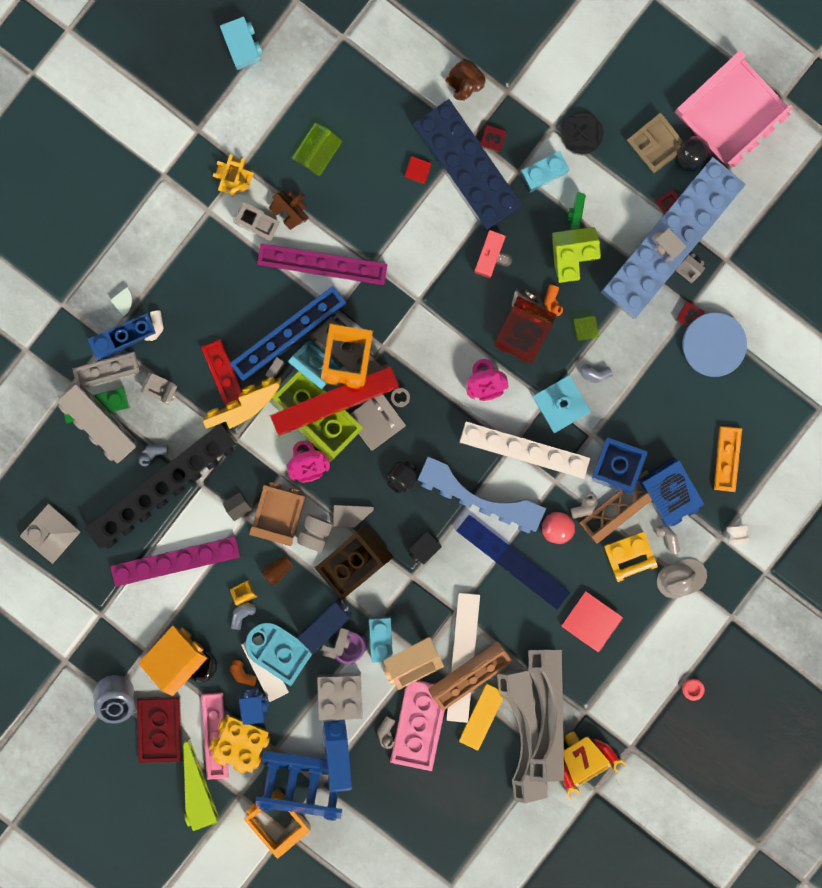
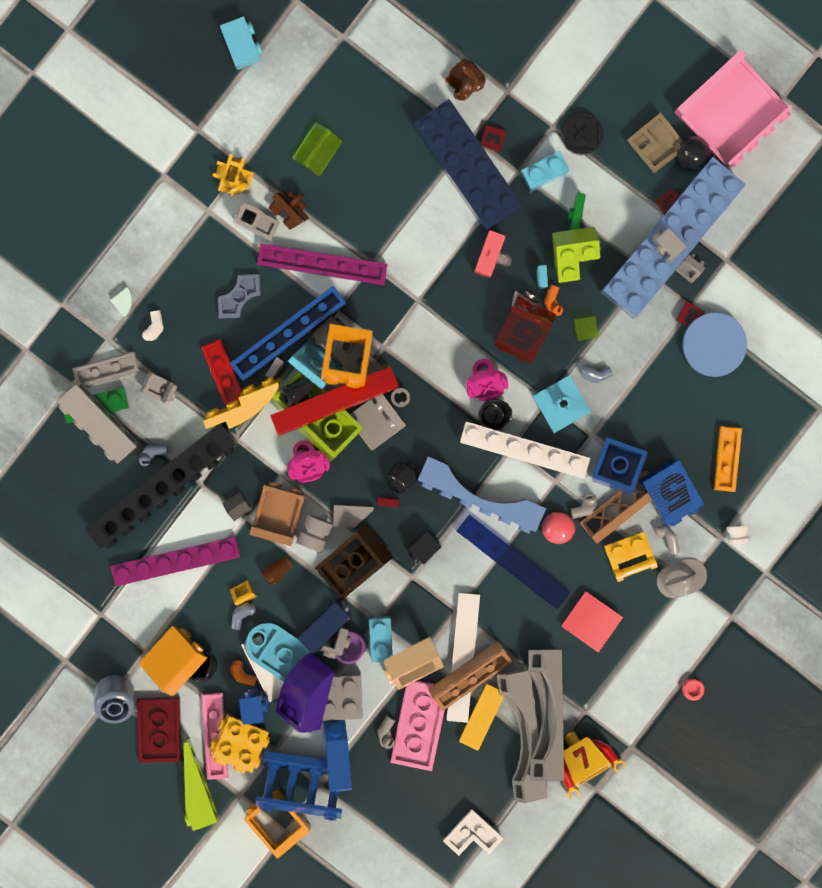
light grey plate [20,504,81,564] -> none
blue slope [87,313,156,361] -> none
red tile [405,156,432,185] -> none
none -> sand blue tile [218,274,261,319]
none -> dark purple piece [275,652,335,733]
none -> black cone [280,378,314,406]
none -> dark red tile [377,496,400,508]
none -> white plate [443,809,504,855]
none -> black hair [478,398,512,430]
none -> medium azure tile [537,265,548,289]

